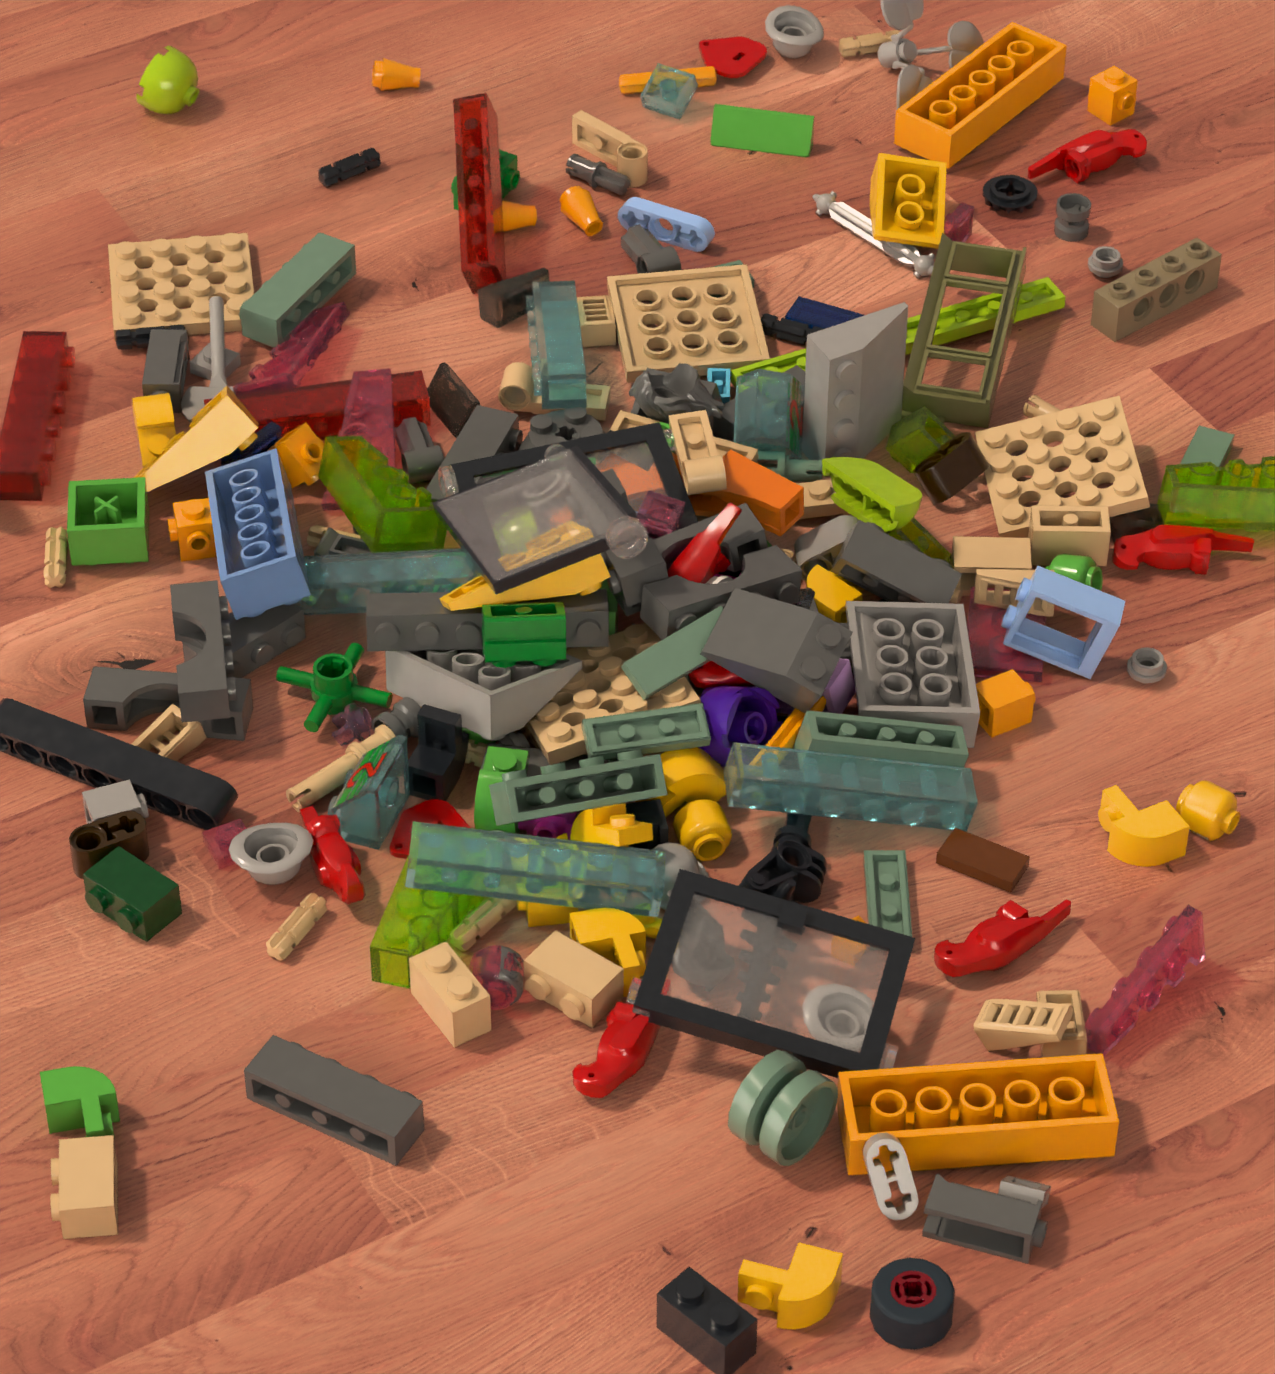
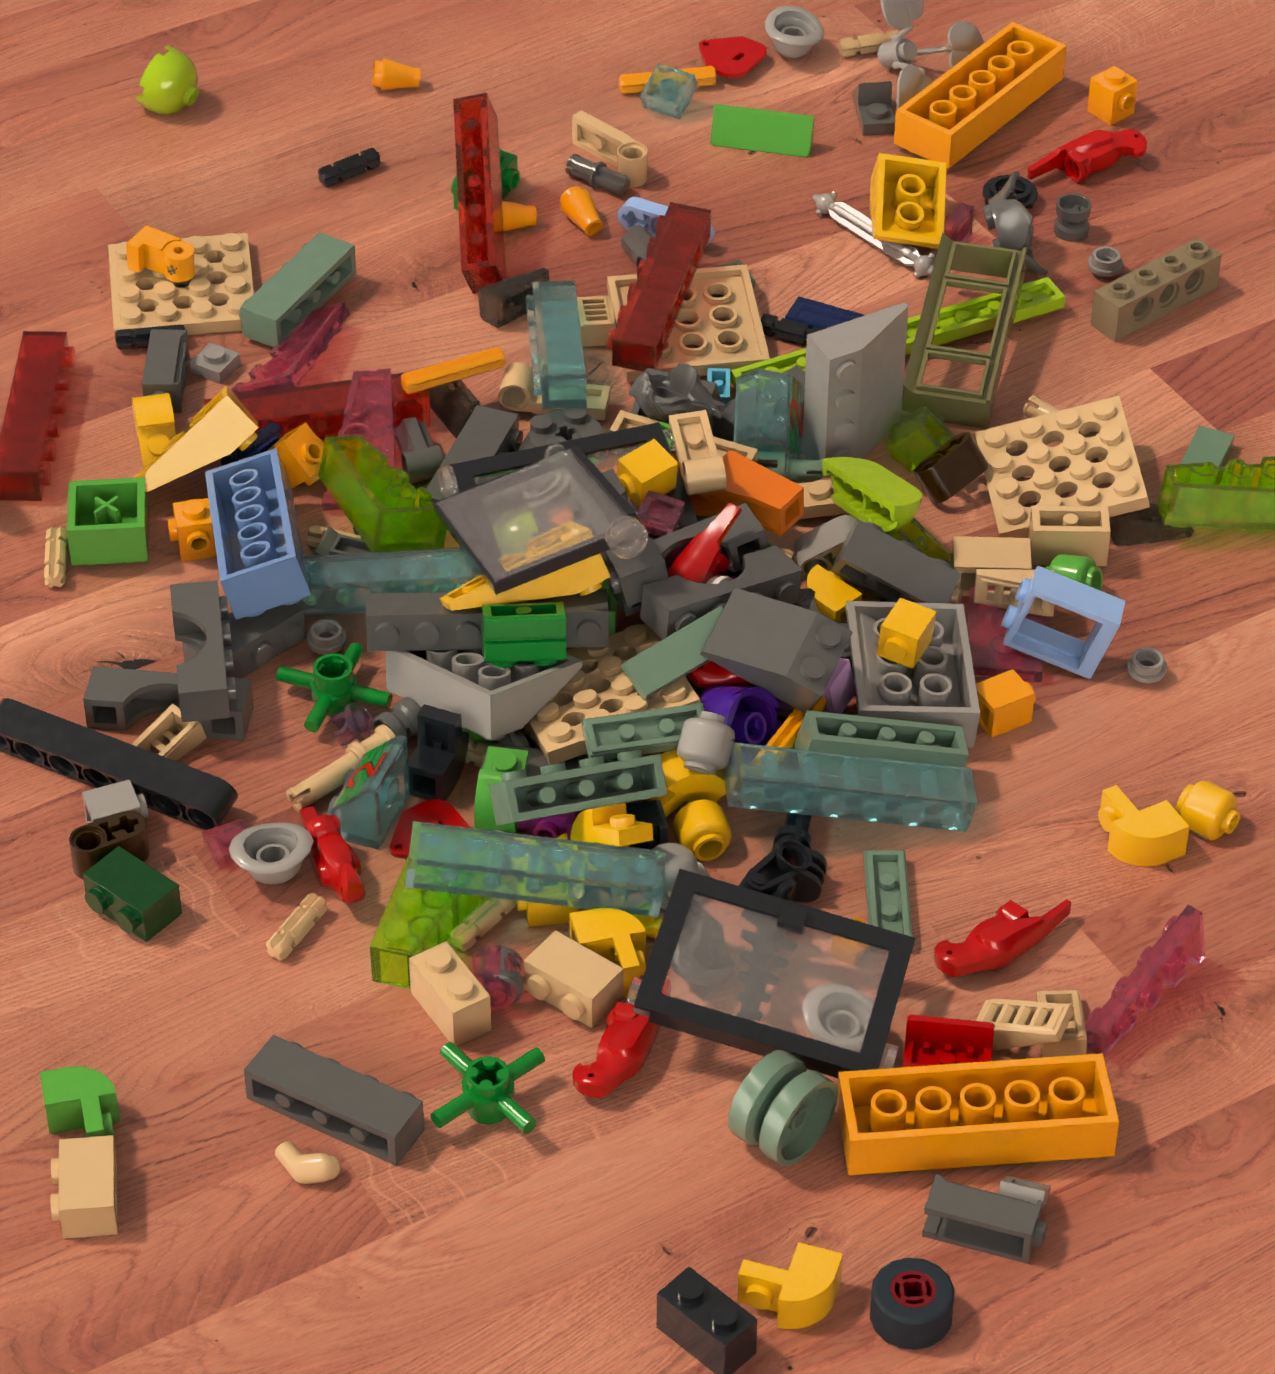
light grey piece [181,296,236,423] -> none
light grey beam [863,1133,918,1220] -> none
reddish brown tile [936,827,1030,893] -> none
red animal [1112,525,1254,575] -> none
none -> light orange leg [126,225,195,282]
none -> tan arm [275,1141,340,1184]
none -> light grey plate [307,619,346,655]
none -> light orange axle [401,347,505,394]
none -> green bar [430,1042,545,1134]
none -> clear red brick [607,202,711,372]
none -> yellow brick [616,439,678,508]
none -> light grey head [677,711,735,775]
none -> dark grey slope [852,81,895,136]
none -> yellow brick [876,598,937,669]
none -> red bracket [902,1014,995,1067]
none -> dark grey brick [982,171,1048,275]

